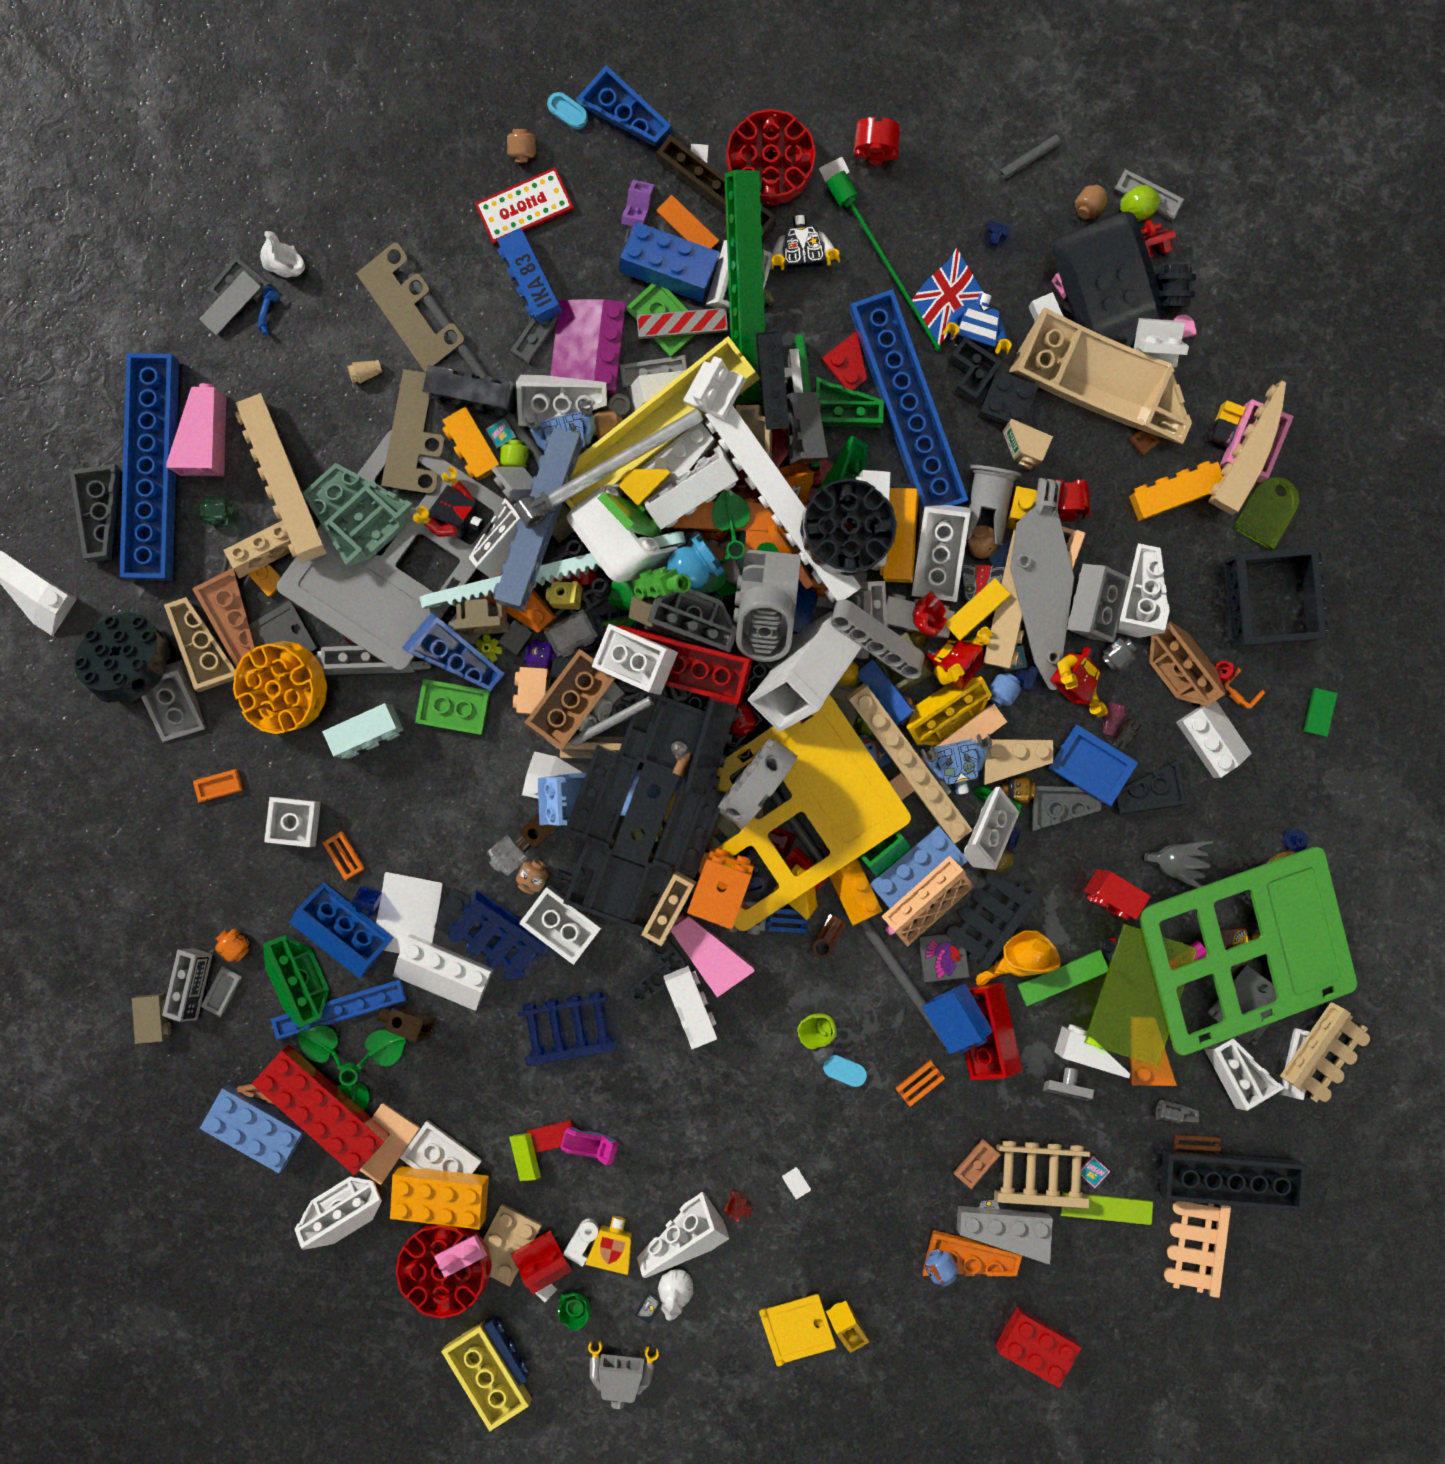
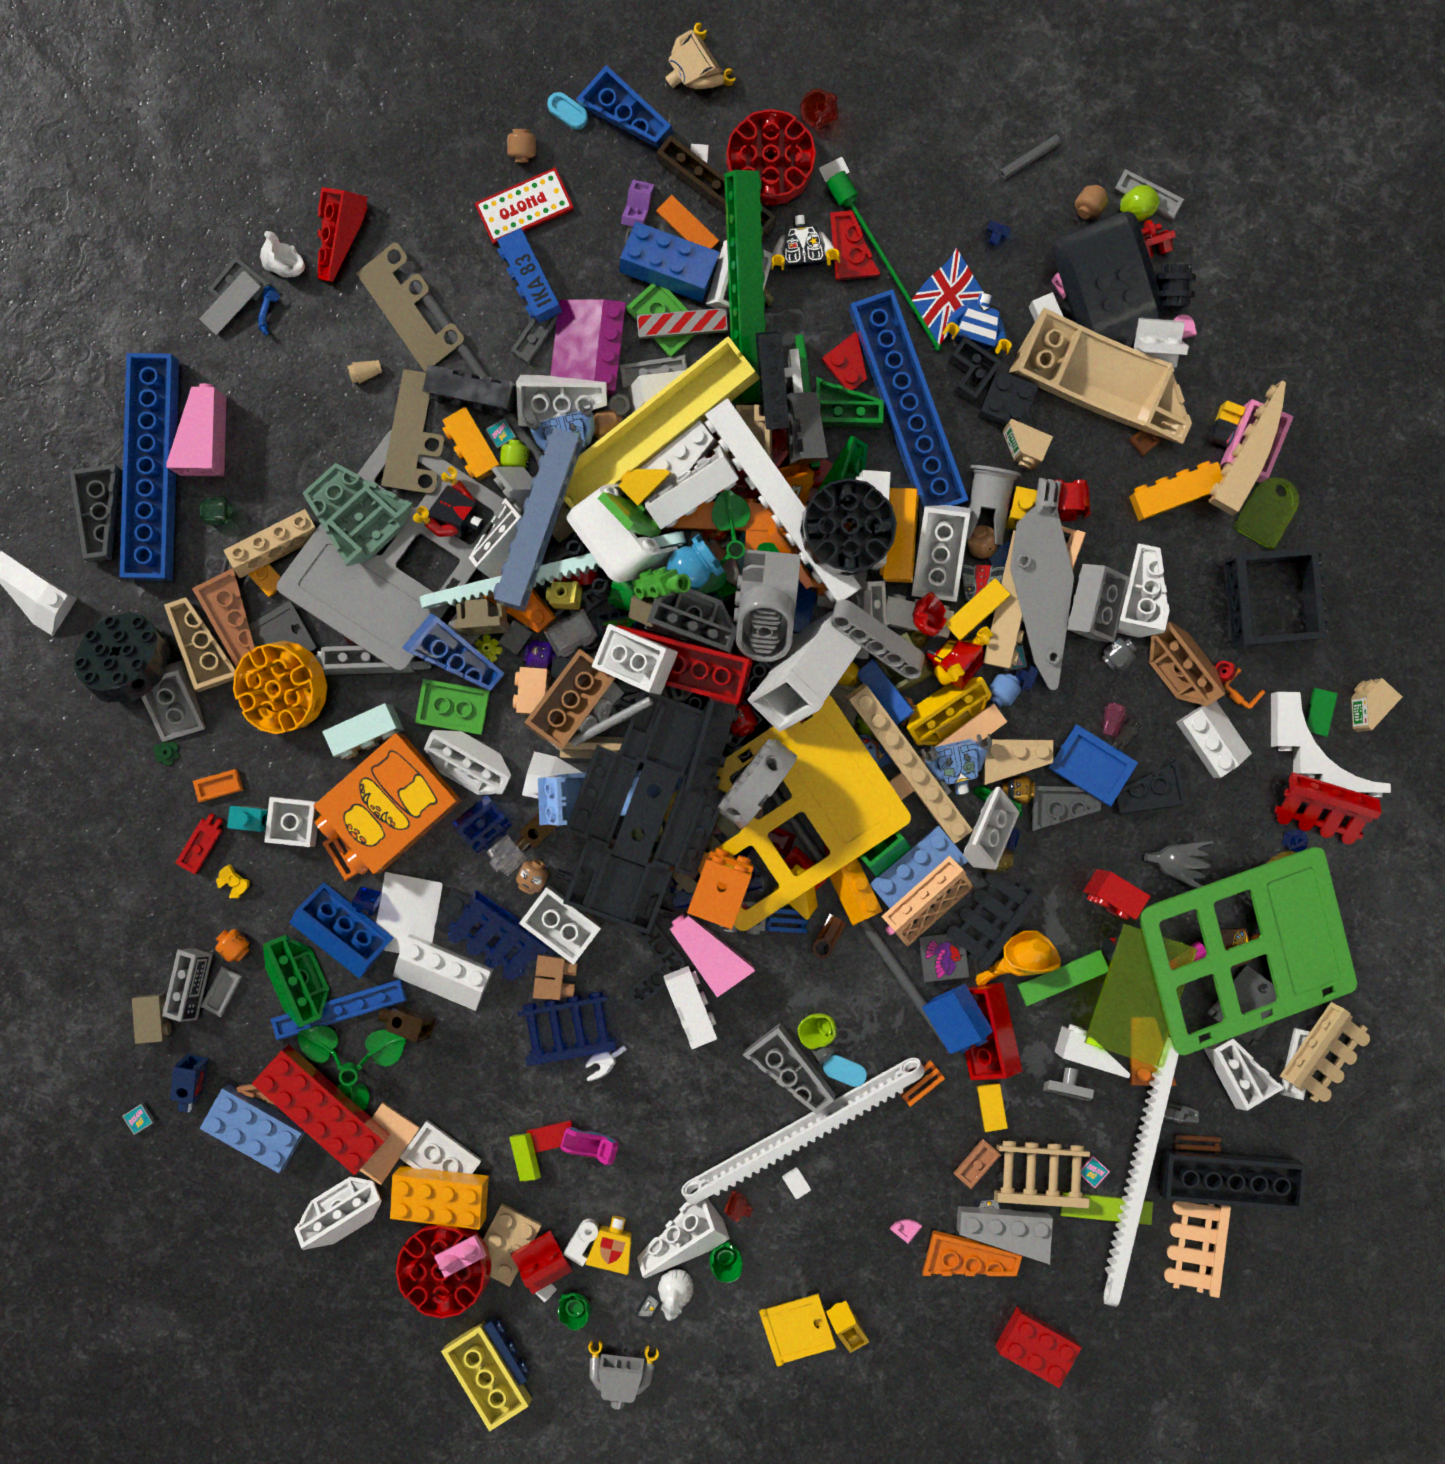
tan brick [235,393,327,564] -> none
flat silver piece [515,409,703,529] -> none
tan brick [641,871,697,946] -> none
arm [671,741,691,777] -> none
white bracket [683,356,746,420] -> none
red brick [854,117,900,165] -> none
medium blue head [925,1249,959,1286] -> none
torso [1050,647,1108,718] -> none
none -> tile [122,1103,155,1135]
none -> dark green plant [153,741,179,766]
none -> dark blue torso [170,1054,209,1112]
none -> red hinge [175,813,223,875]
none -> yellow piece [216,865,250,898]
none -> teal torso [227,805,268,832]
none -> brick [313,733,462,875]
none -> red wedge [318,187,368,282]
none -> white wedge [424,730,512,795]
none -> clear blue brick [452,795,512,854]
none -> medium nougat hips [533,953,578,1000]
none -> white hand [586,1046,627,1081]
none -> tan torso [665,23,736,89]
none -> white gear [681,1058,925,1204]
none -> green hair [709,1242,743,1283]
none -> light grey wedge [743,1023,836,1114]
none -> clear red helmet [800,89,838,131]
none -> red wing [830,211,880,281]
none -> bright pink tile [890,1219,922,1244]
none -> yellow tile [977,1082,1008,1132]
none -> white gear [1104,1037,1179,1307]
none -> white arch [1271,692,1391,797]
none -> red fence [1275,772,1382,844]
none -> tan slope [1351,678,1402,732]

